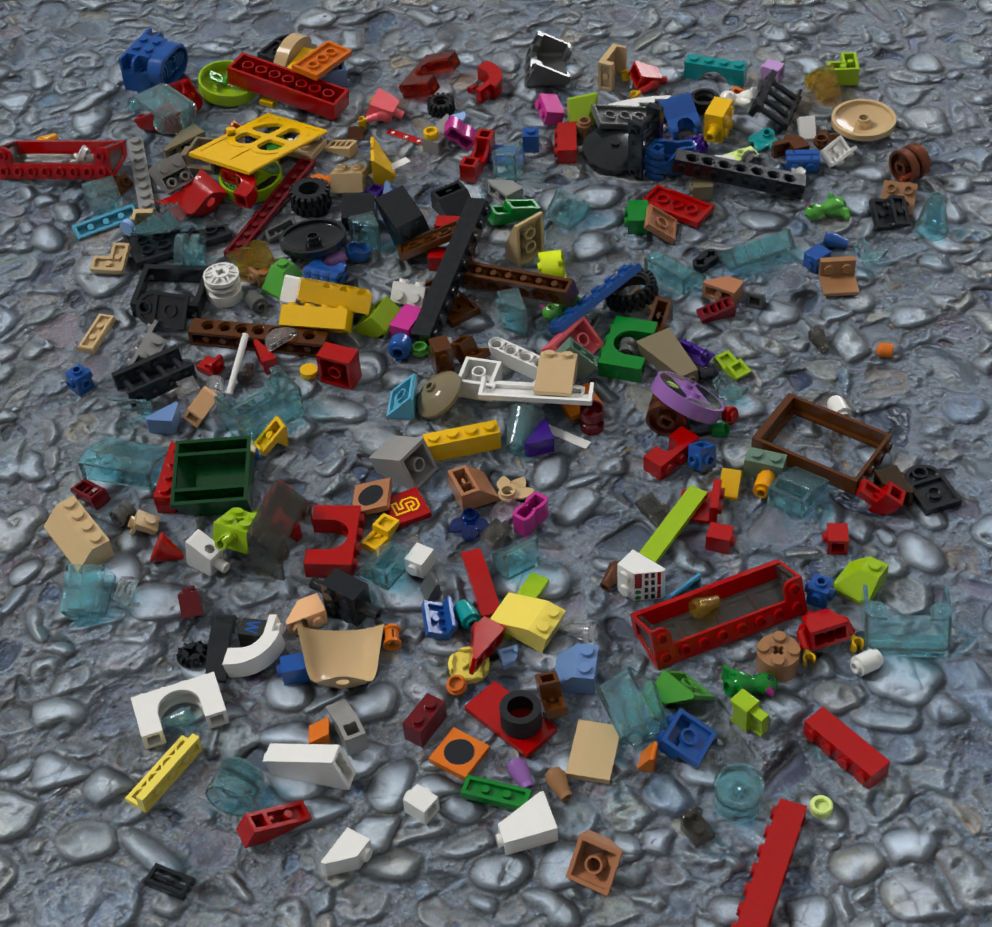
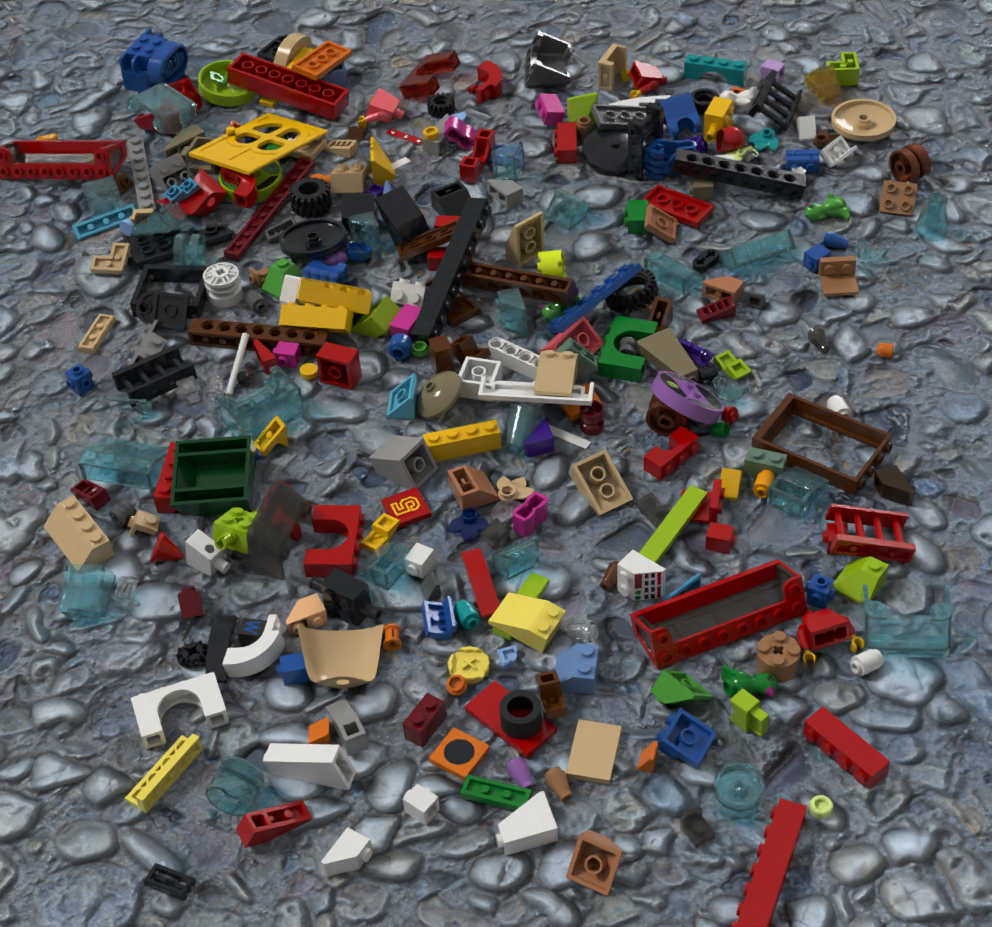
white hat [74,145,90,163] -> none
medium blue slope [145,401,181,434] -> none
clear light blue cone [162,706,196,730] -> none
light nougat slope [183,386,219,428] -> none
red bracket [196,354,225,378] -> none
clear yellow brick [226,240,275,275] -> none
clear plate [265,327,297,352] -> none
nougat tile [352,477,393,515] -> none
slope [469,616,506,675] -> none
green slope [488,199,541,226] -> none
blue brick [523,127,540,153] -> none
clear light blue slope [596,666,668,747] -> none
blue brick [688,440,716,472] -> none
clear yellow cone [689,595,721,618] -> none
reddish brown brick [771,134,810,159] -> none
red brick [856,478,906,515] -> none
black slope [868,195,911,231] -> none
black tile [905,465,962,516] -> none
none -> dark azure slope [163,177,200,203]
none -> dark pink brick [272,341,302,368]
none -> tan slope [568,449,633,516]
none -> red helmet [716,126,745,154]
none -> red fence [825,503,916,563]

